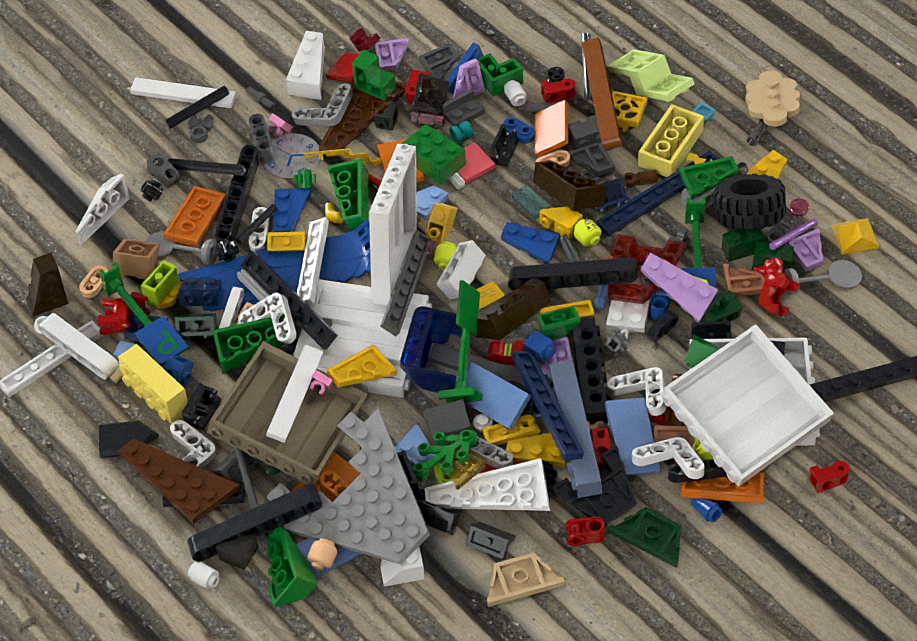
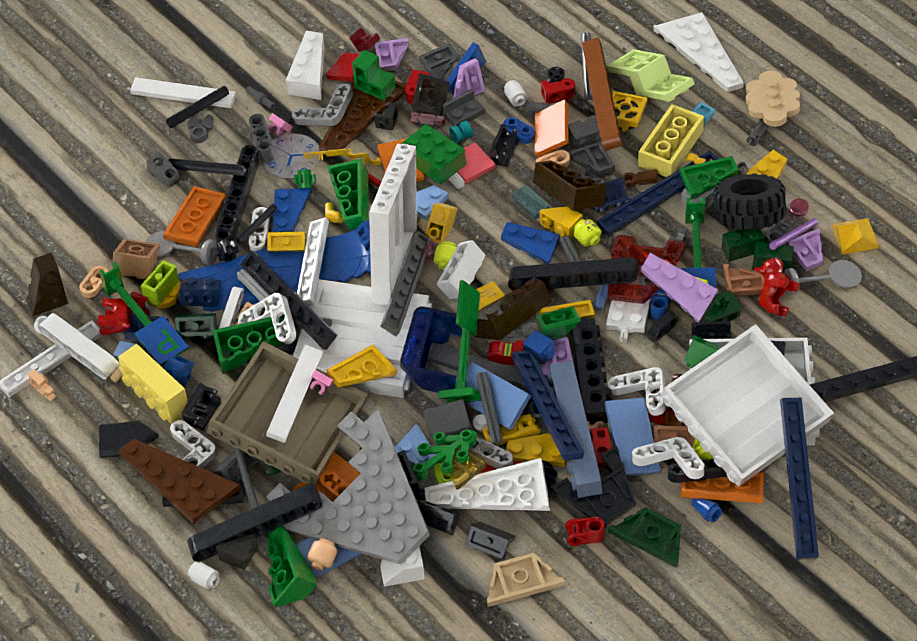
white wedge [75,174,130,245] -> none
black gear [140,178,163,202] -> none
green brick [476,53,523,96] -> none
dark grey gear [604,329,629,355] -> none
red leg [808,461,850,493] -> none
none -> light nougat plate [27,369,56,401]
none -> dark grey axle [476,372,502,445]
none -> white wing [654,12,744,92]
none -> dark blue plate [780,397,819,560]

